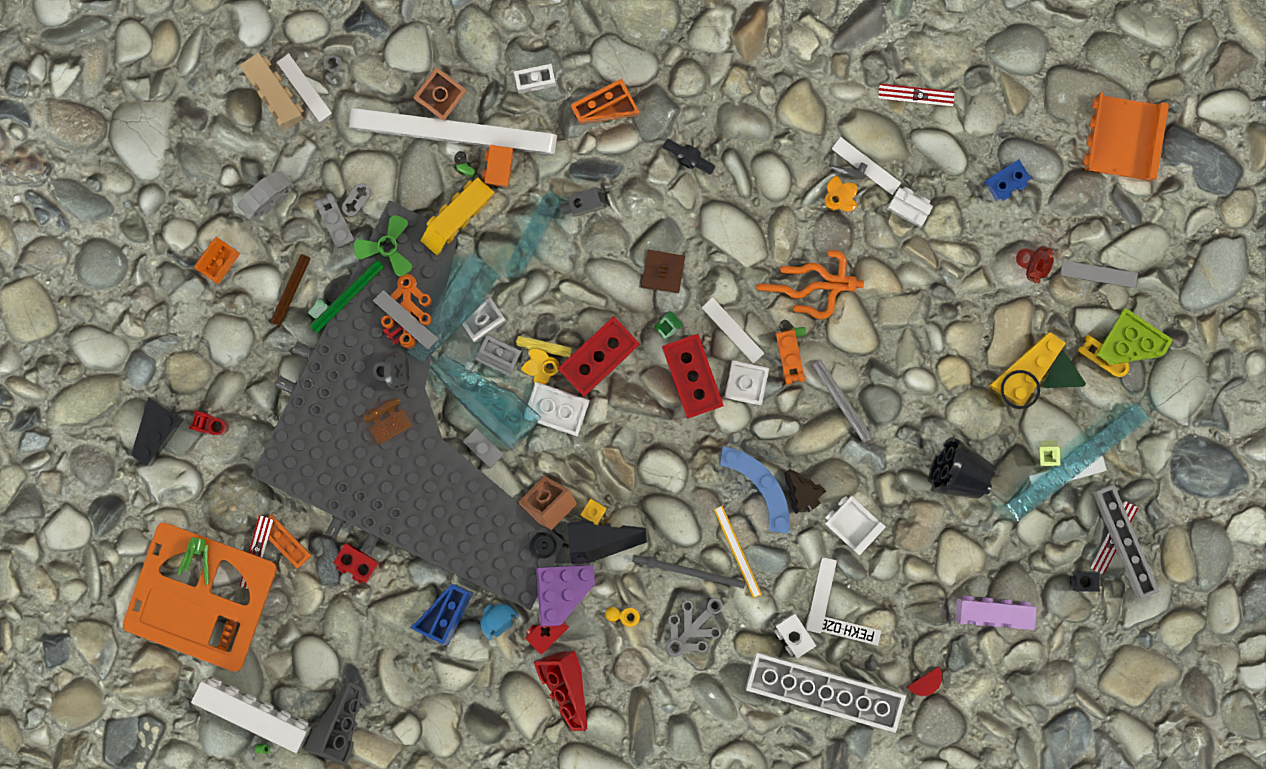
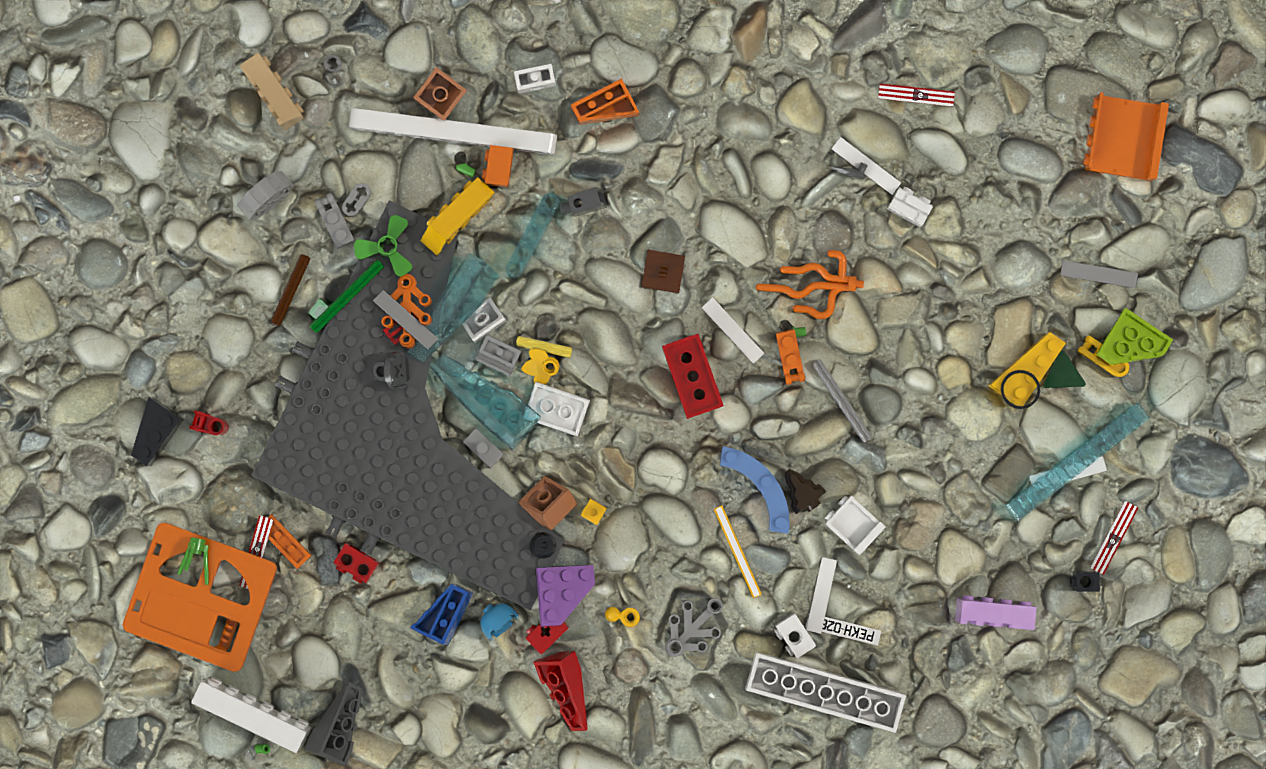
orange bracket [194,237,241,285] -> none
white sticker [277,54,332,122] -> none
clear orange plate [362,397,412,445] -> none
red brick [558,316,640,397] -> none
black wedge [568,521,647,564] -> none
dark grey bar [632,555,746,589] -> none
green slope [654,311,683,340] -> none
black axle [663,139,715,175] -> none
white tile [724,360,769,406] -> none
light orange plate [825,176,857,212] -> none
red tile [906,666,942,696] -> none
black cone [928,437,996,499] -> none
blue brick [984,160,1031,201] -> none
clear red tile [1016,246,1054,283] -> none
yellowish green brick [1040,441,1061,466] -> none
light grey brick [1092,484,1159,599] -> none

